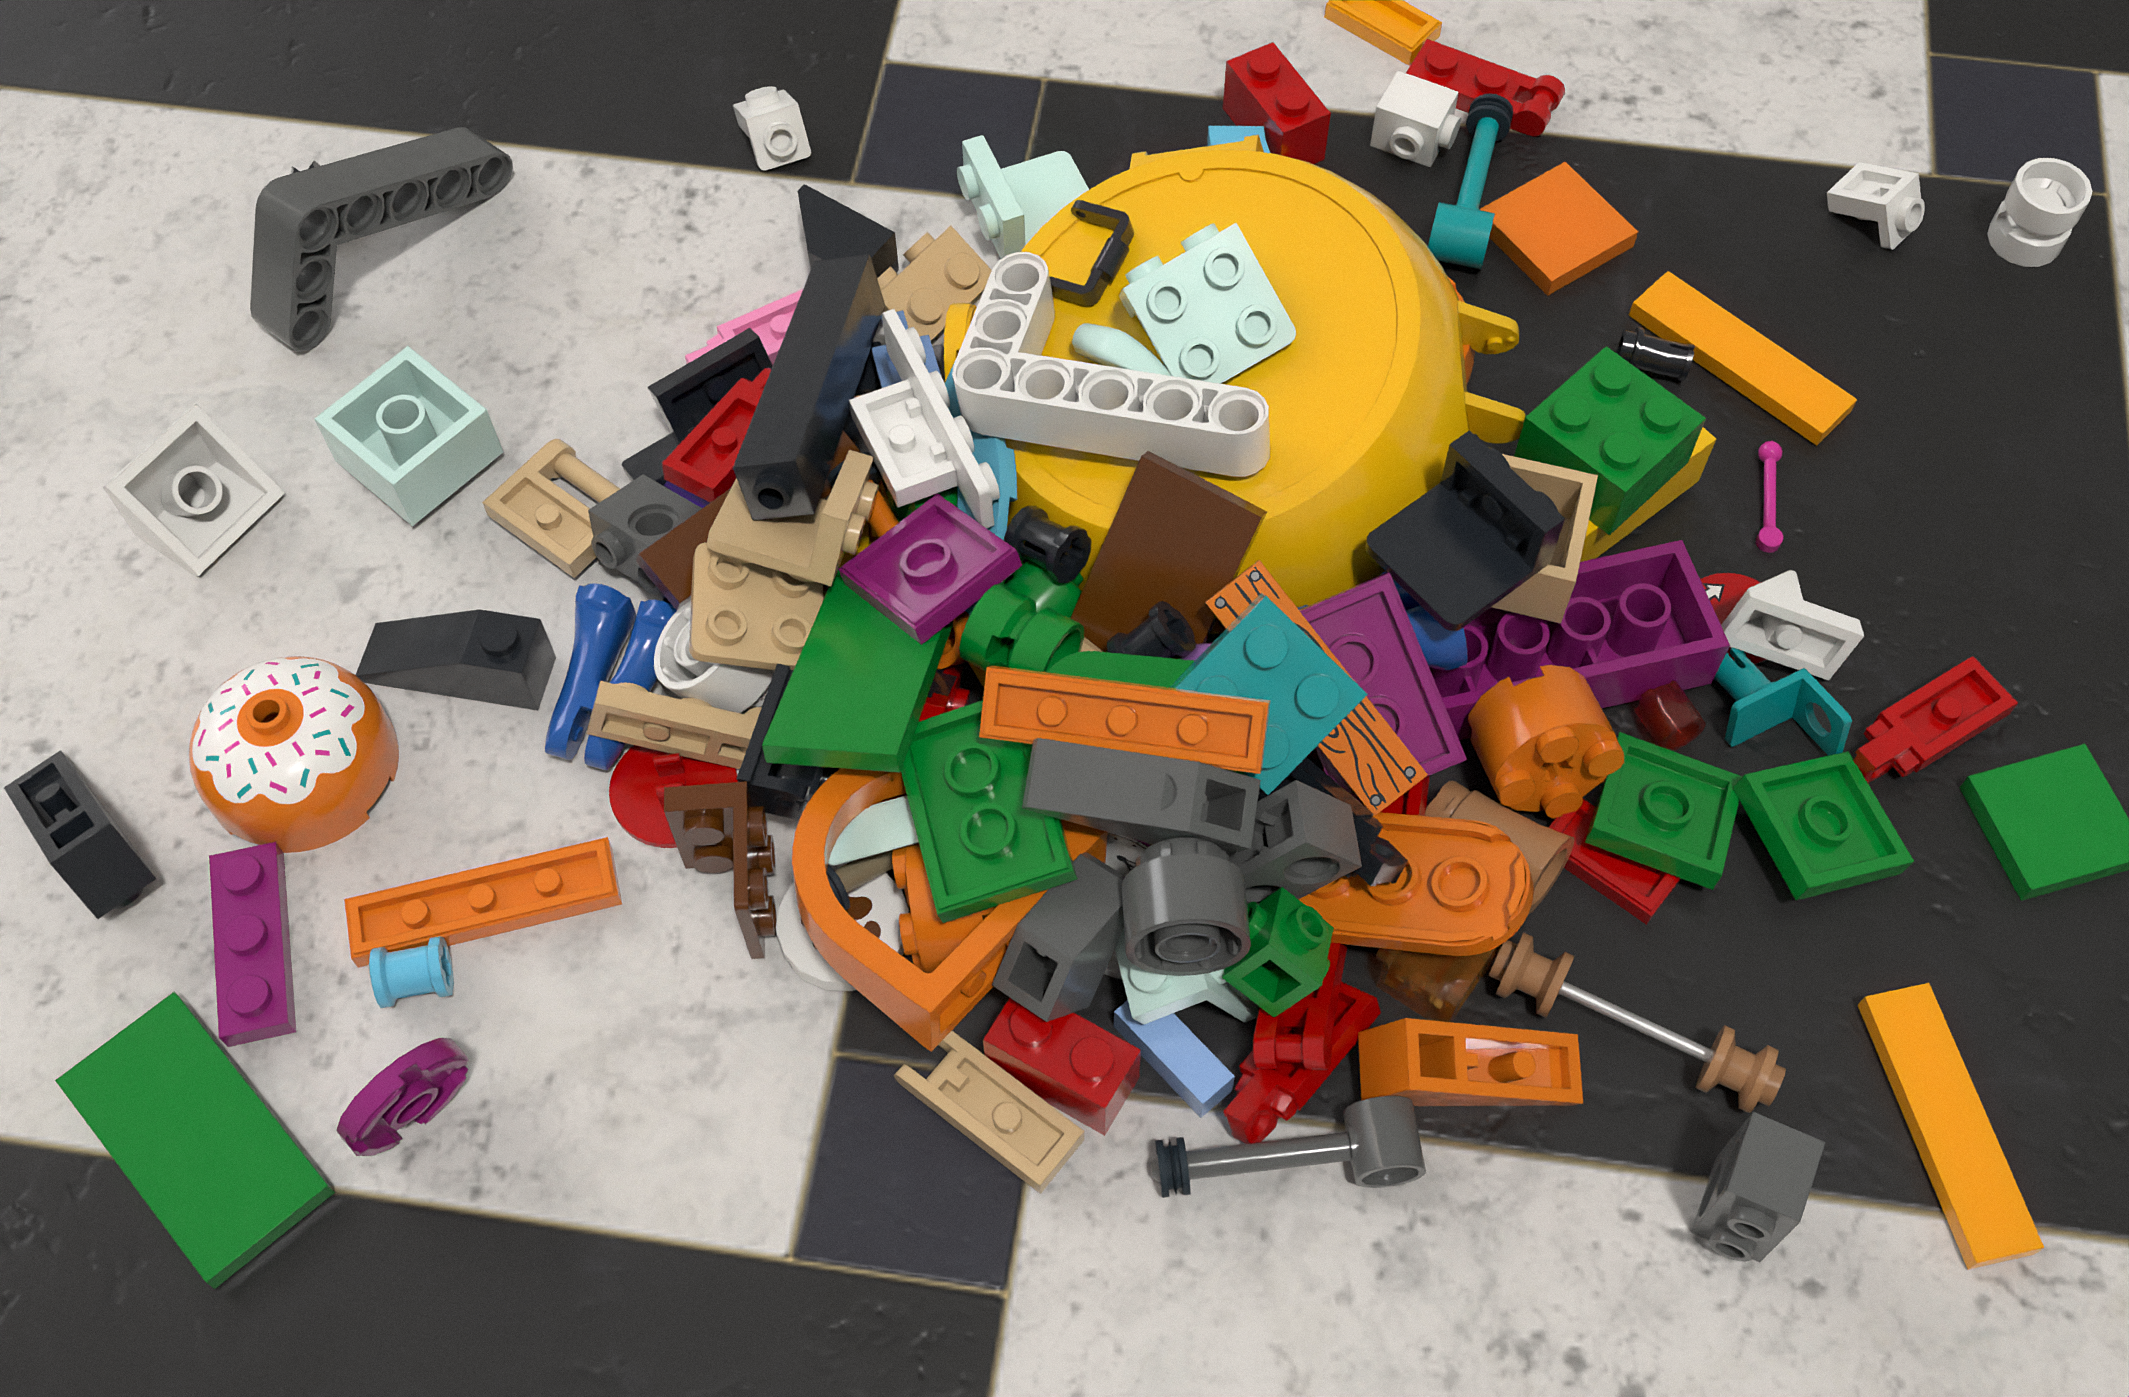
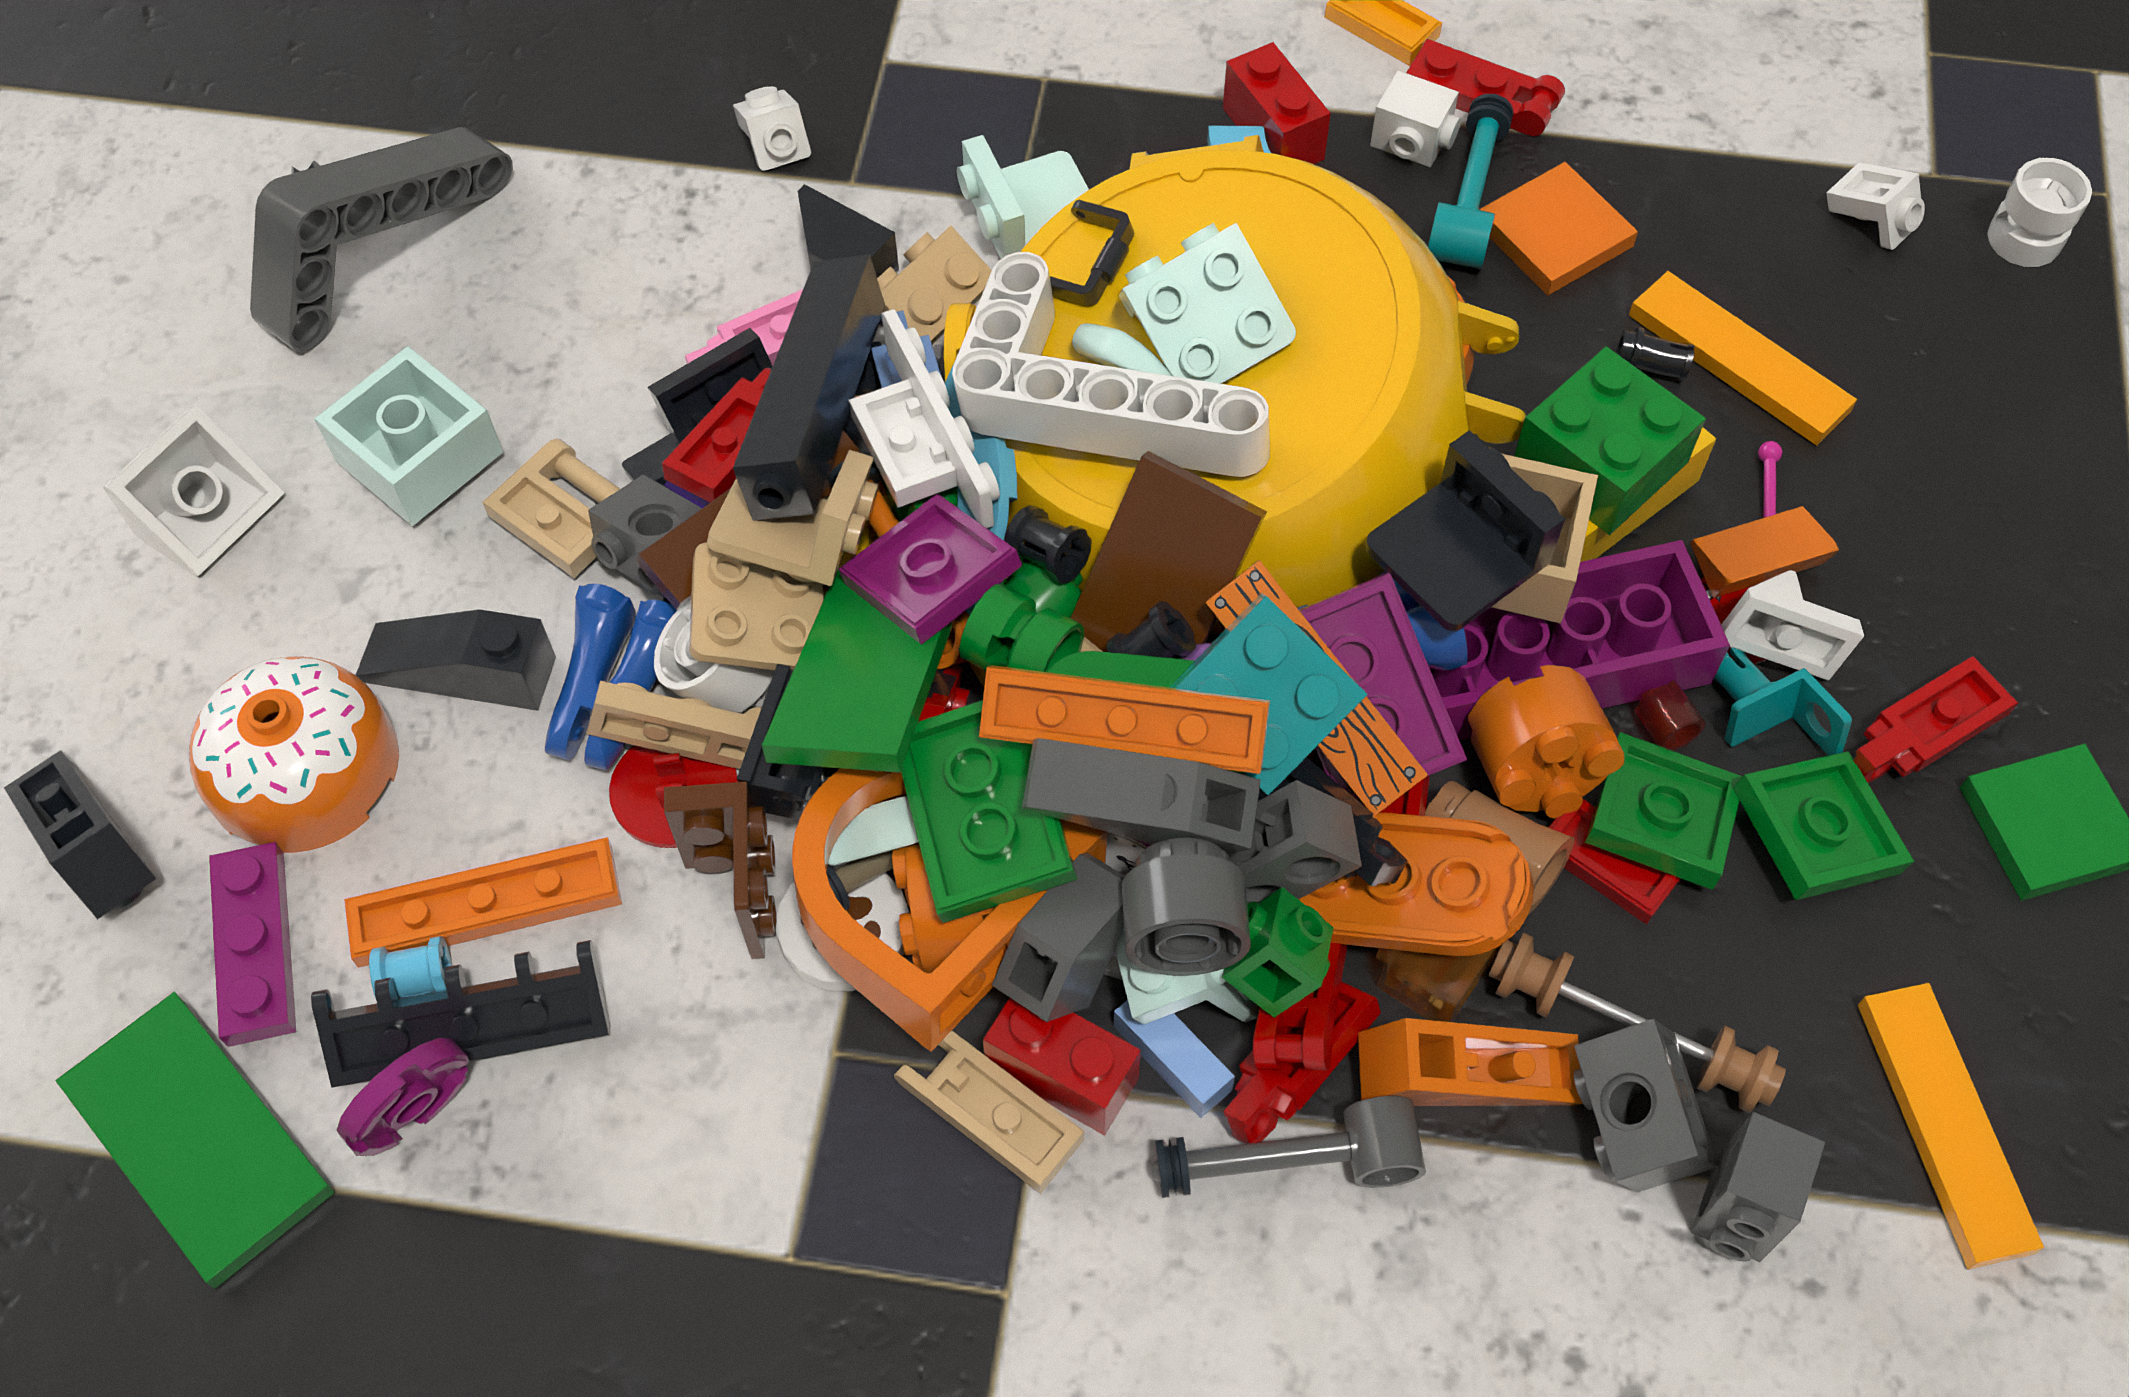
none -> black hinge [311,940,611,1088]
none -> dark grey brick [1574,1018,1718,1192]
none -> orange slope [1690,506,1839,598]

